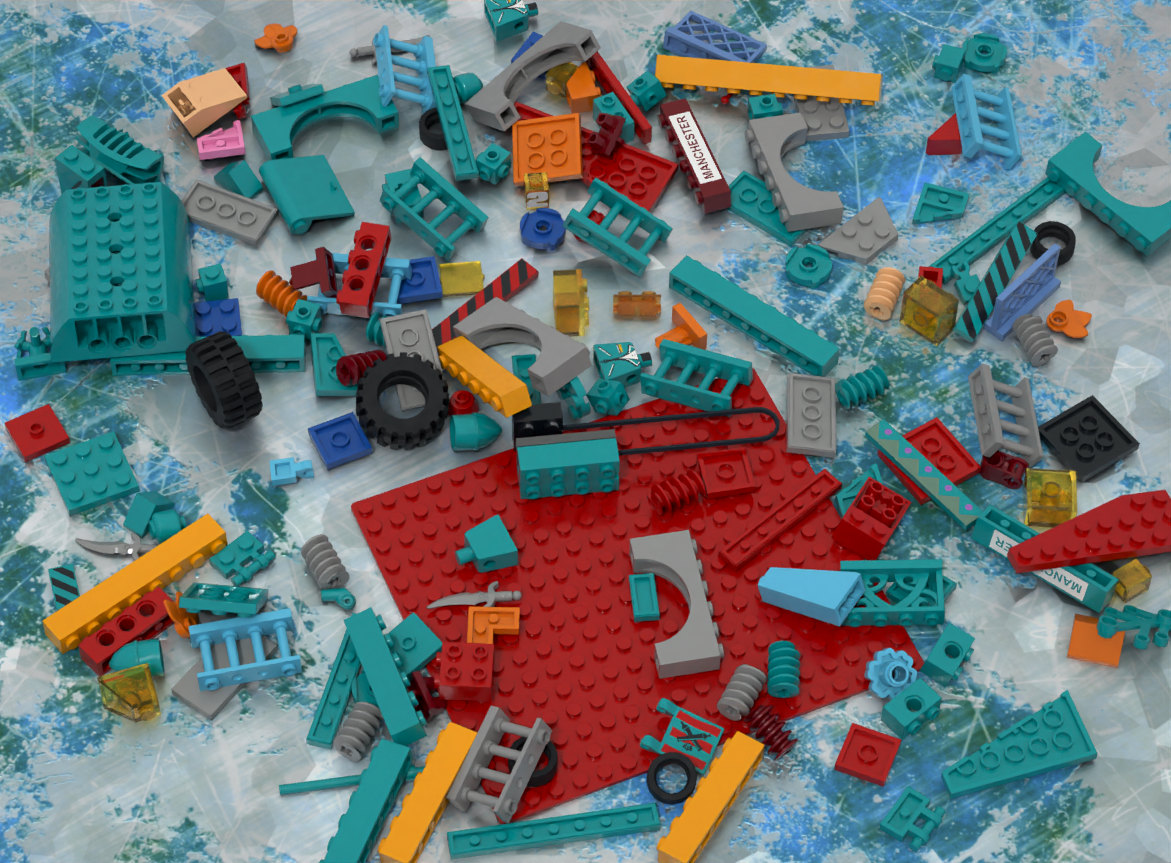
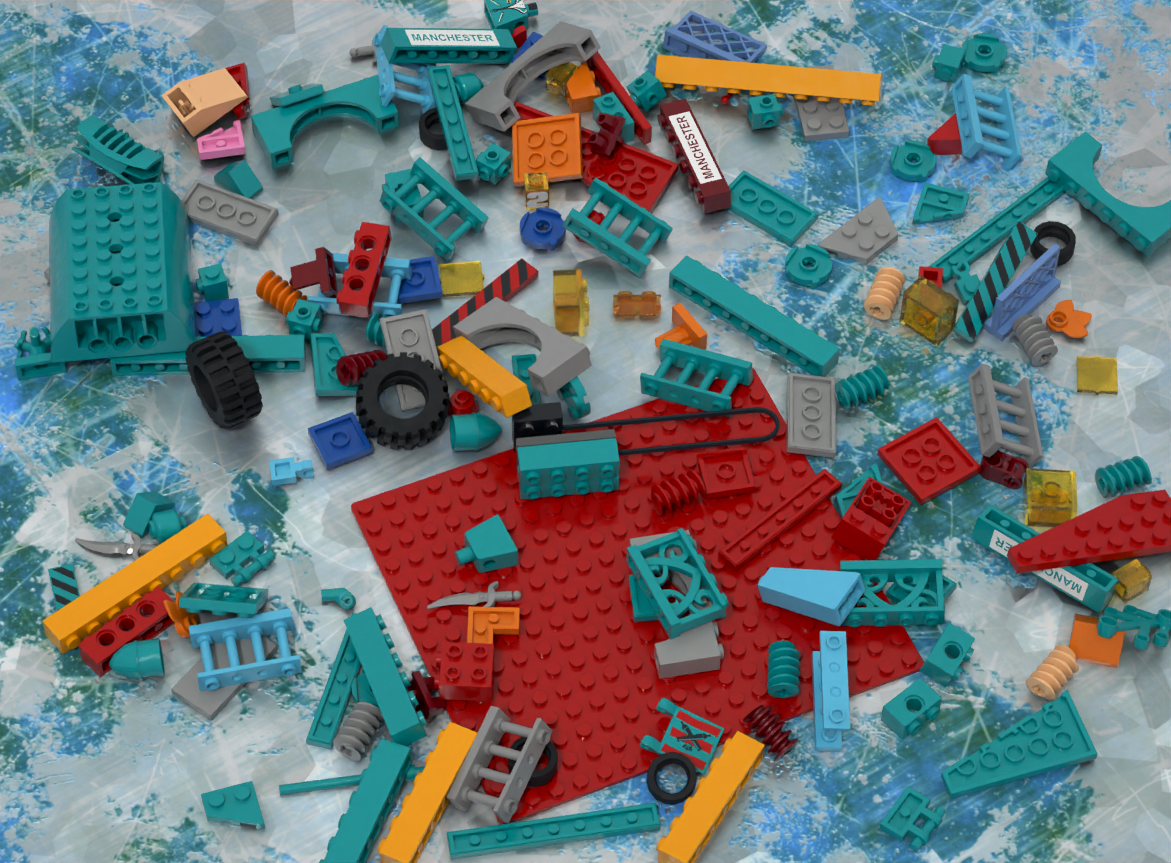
red plate [4,404,70,462] -> none
teal plate [44,431,140,516] -> none
teal brick [55,145,107,194] -> none
clear yellow slope [97,663,161,722] -> none
orange plate [254,23,298,53] -> none
teal door [259,155,355,234] -> none
light grey piece [301,534,350,589] -> none
teal plate [389,612,442,679] -> none
teal brick [586,379,630,416] -> none
teal torso [593,342,652,388] -> none
light grey piece [717,664,767,721] -> none
light grey arch [745,112,844,232] -> none
red plate [834,723,901,787] -> none
medium azure plant [864,648,917,700] -> none
tile [865,419,983,531] -> none
black plate [1038,395,1140,482] -> none
none -> teal wing [201,781,265,829]
none -> teal brick [380,28,517,64]
none -> red tile [511,25,527,48]
none -> teal fence [626,528,729,640]
none -> medium azure fence [811,631,850,752]
none -> teal plate [890,141,936,183]
none -> light nougat piece [1025,645,1079,700]
none -> clear yellow piece [1077,355,1118,395]
none -> teal piece [1095,456,1152,498]

